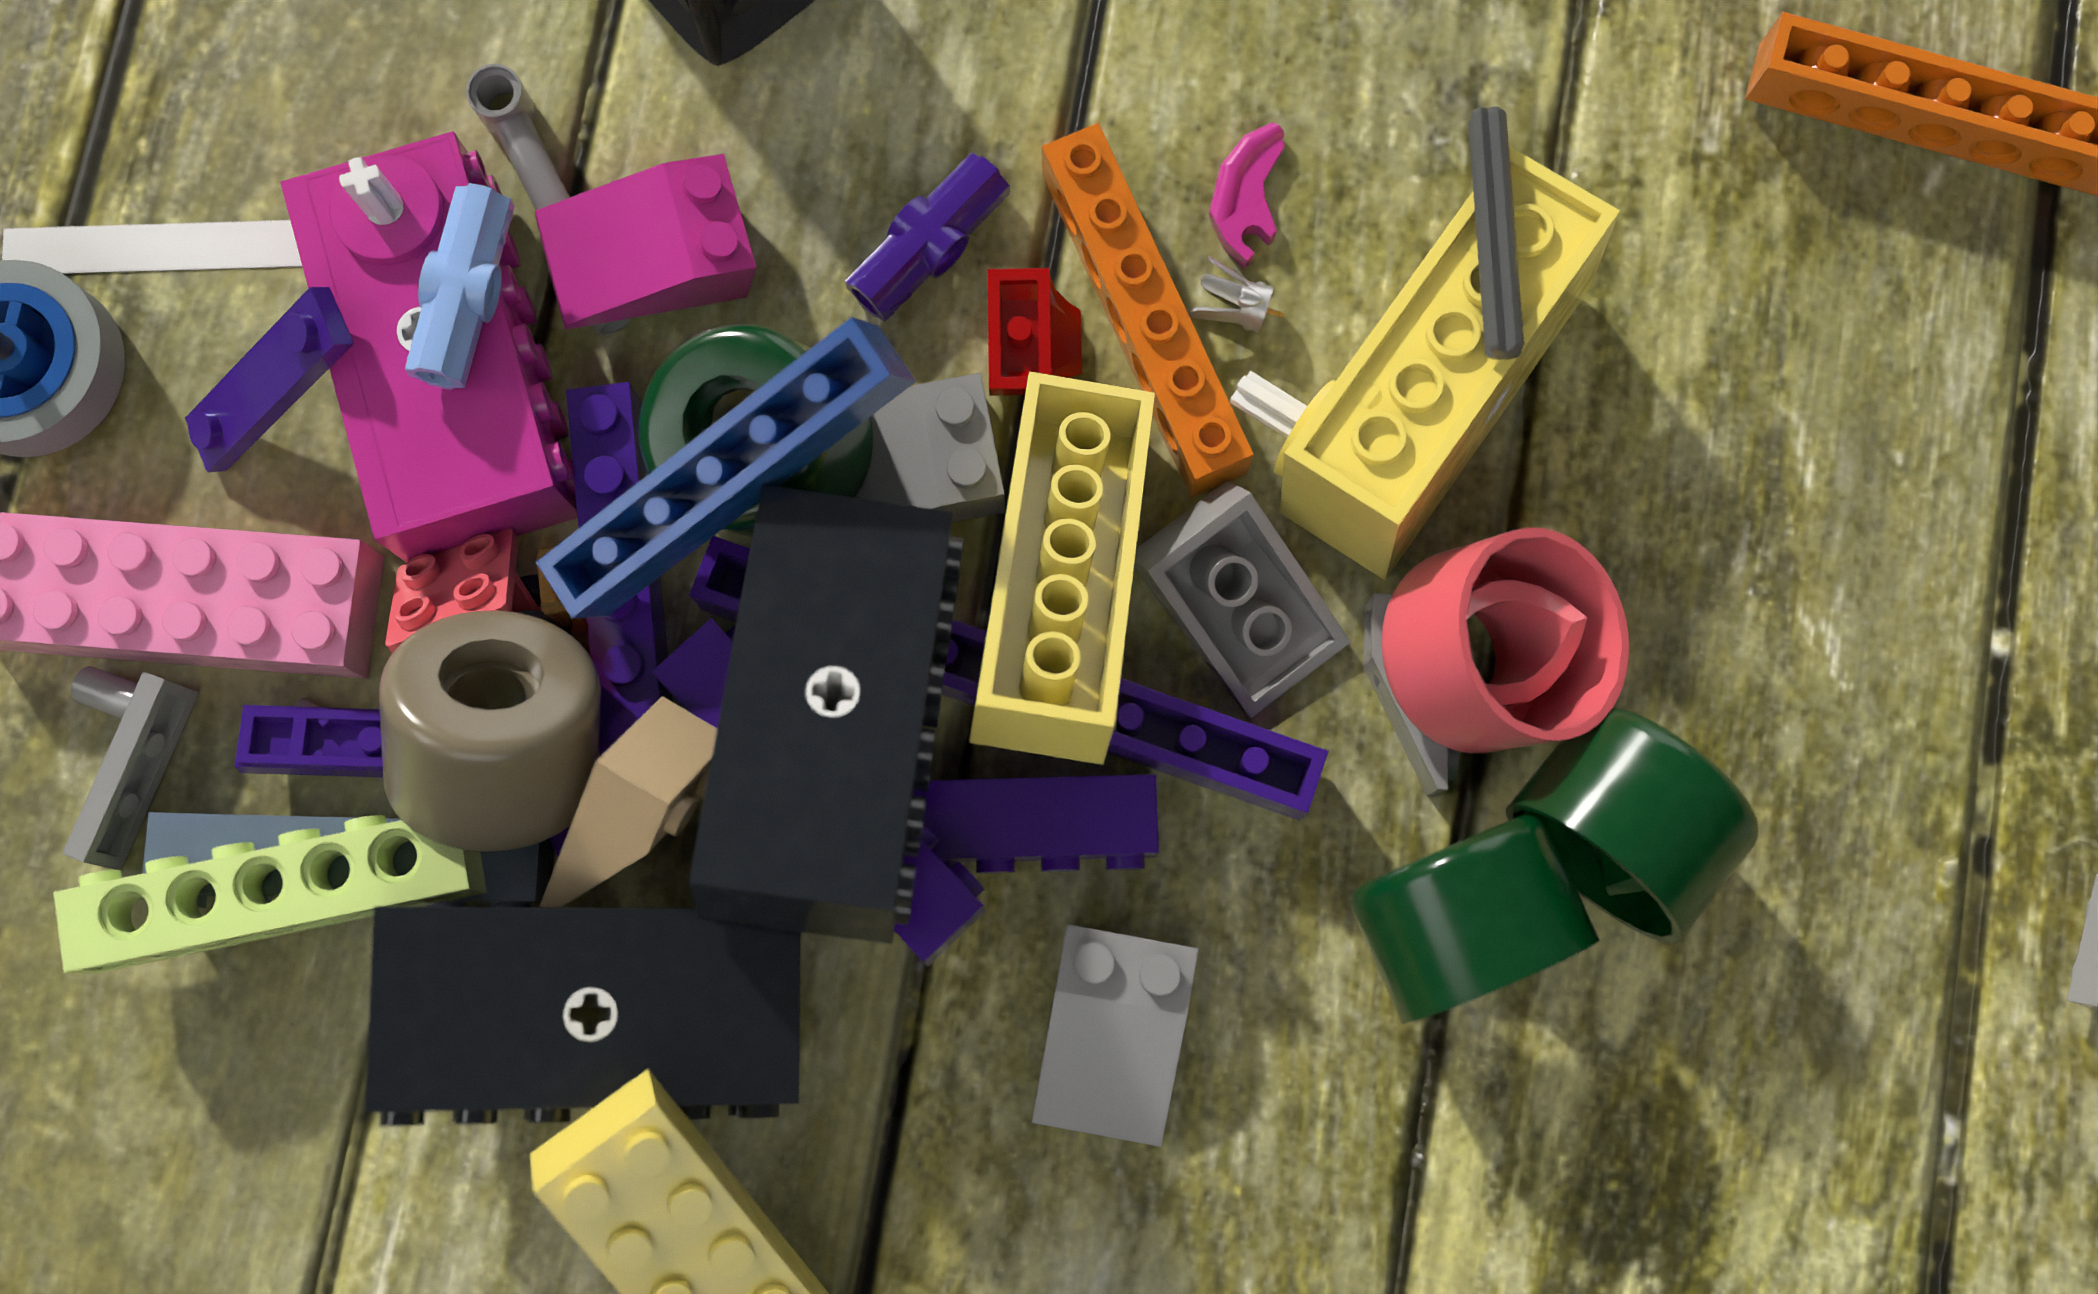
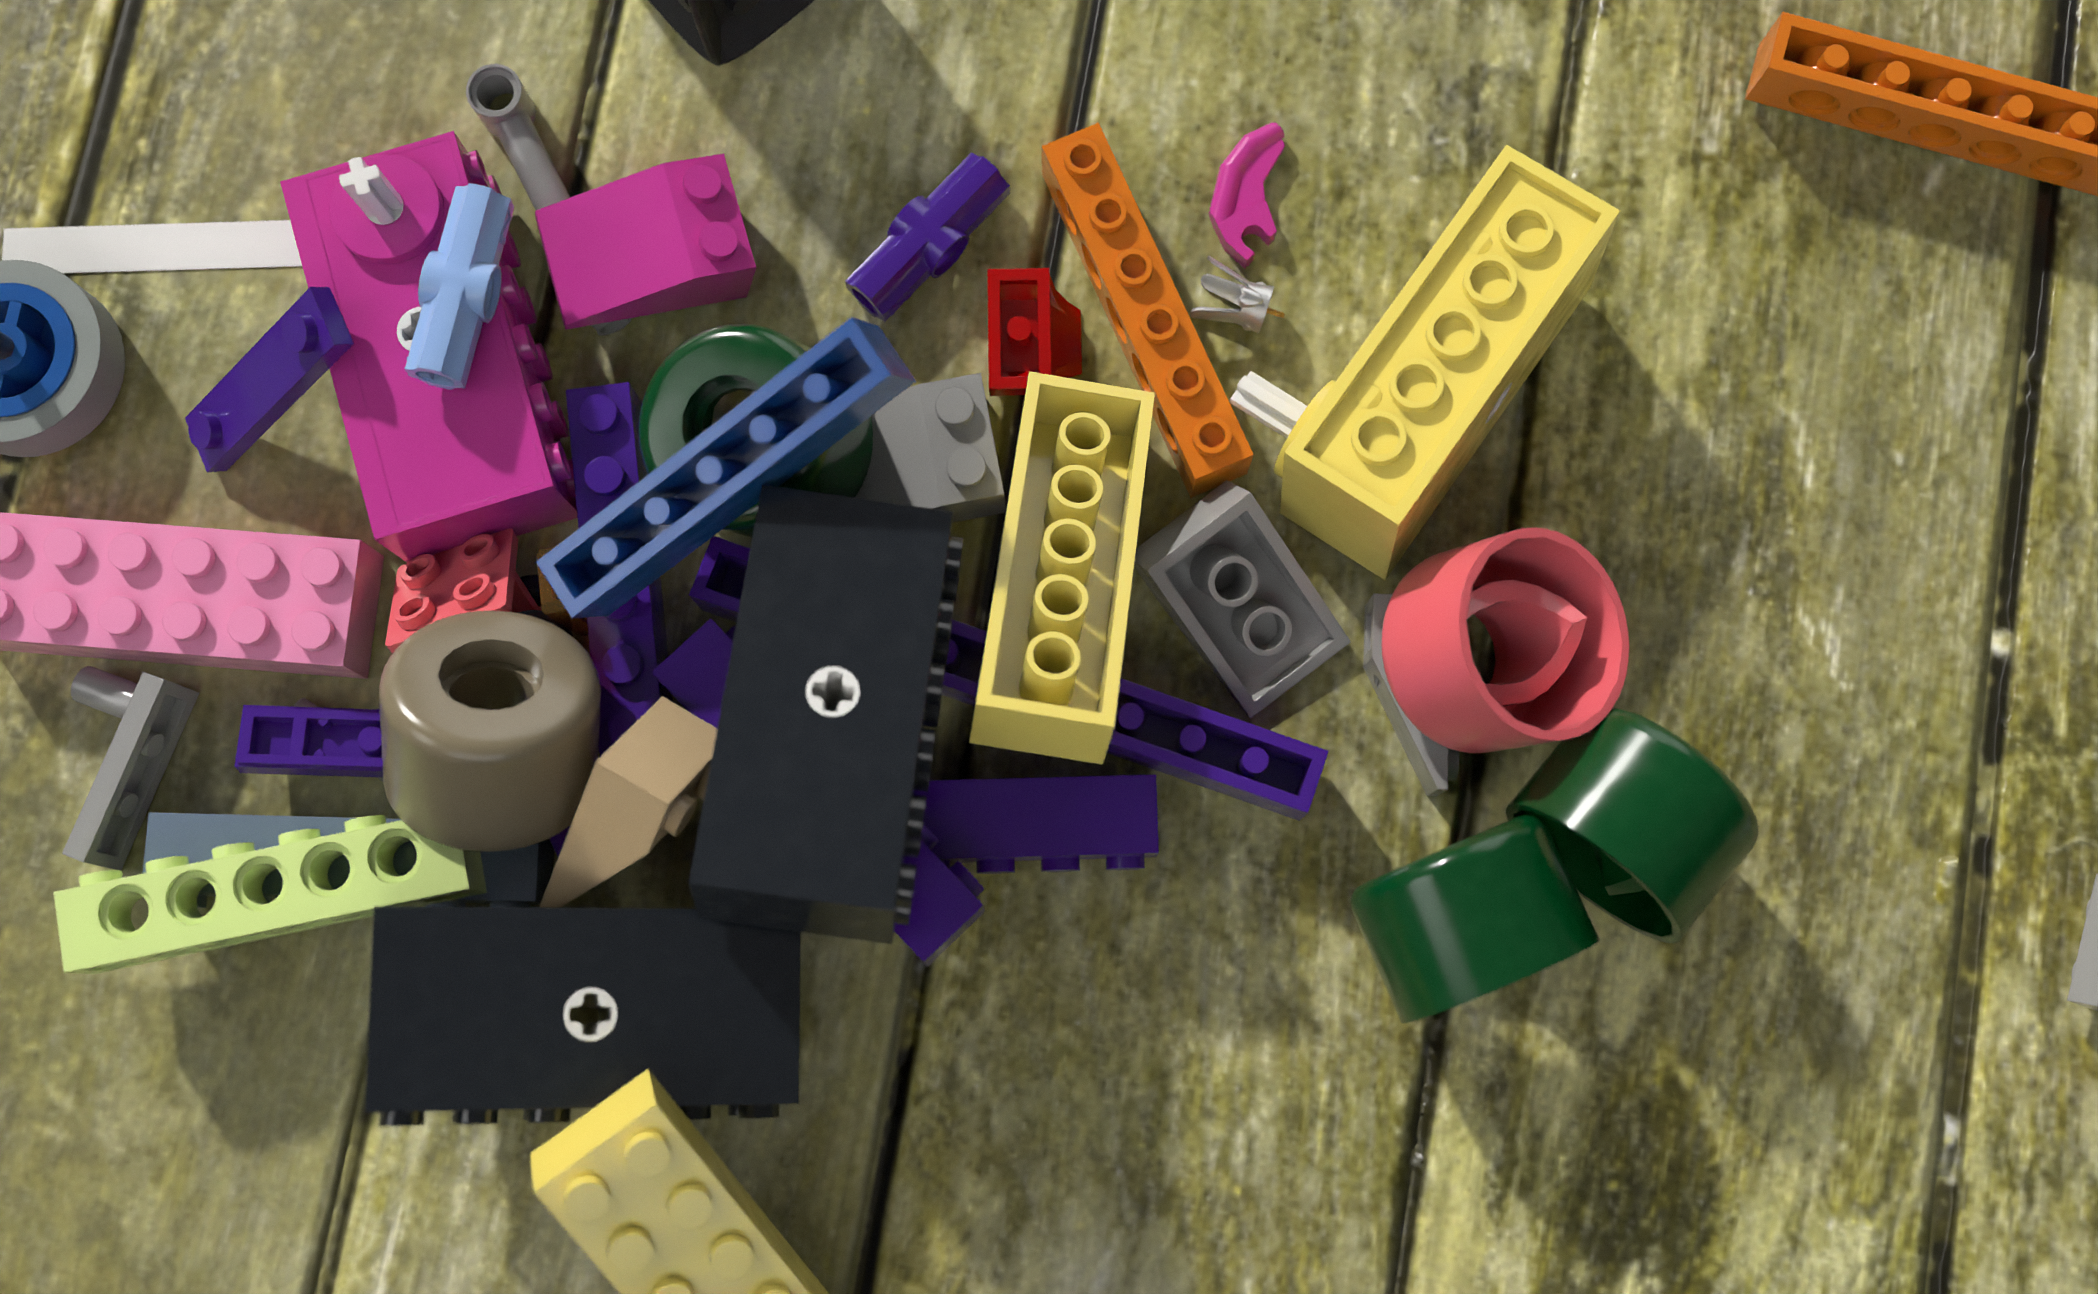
light grey slope [1032,924,1199,1147] -> none
dark grey axle [1468,106,1524,360] -> none

